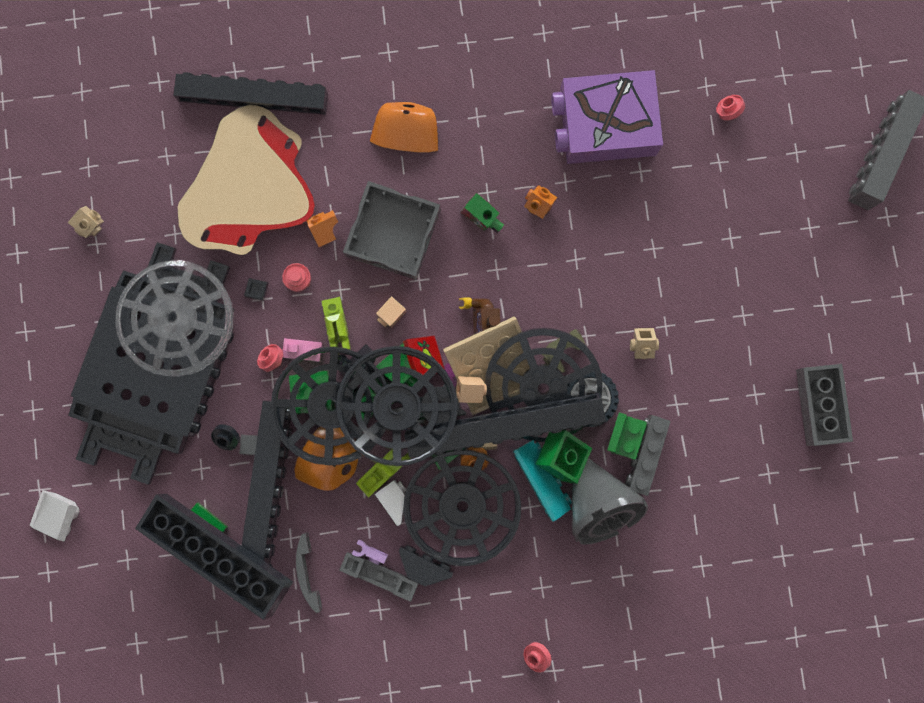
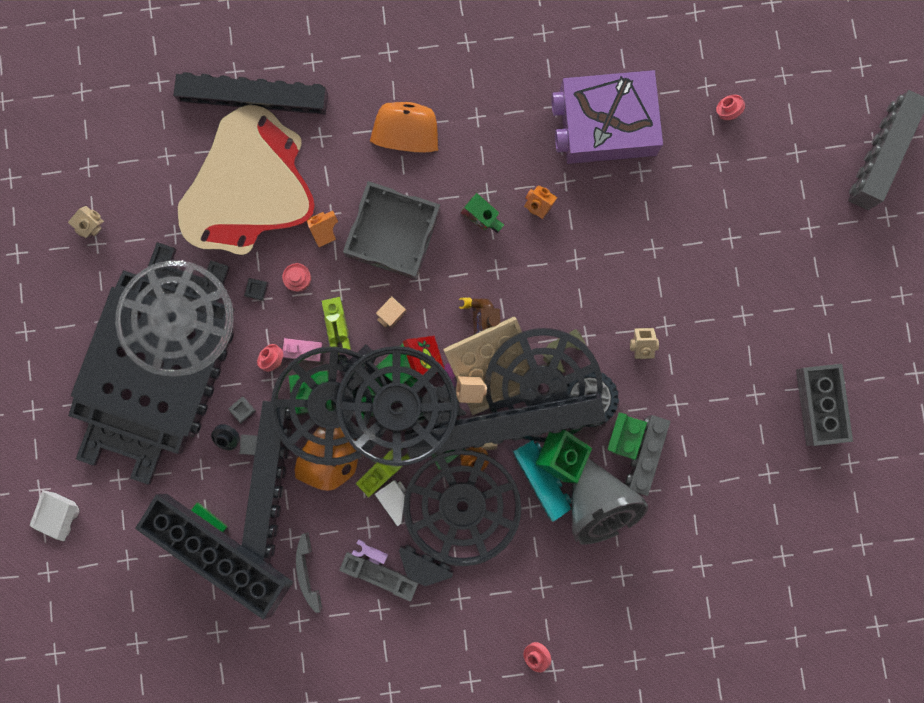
none -> dark grey tile [228,396,256,424]

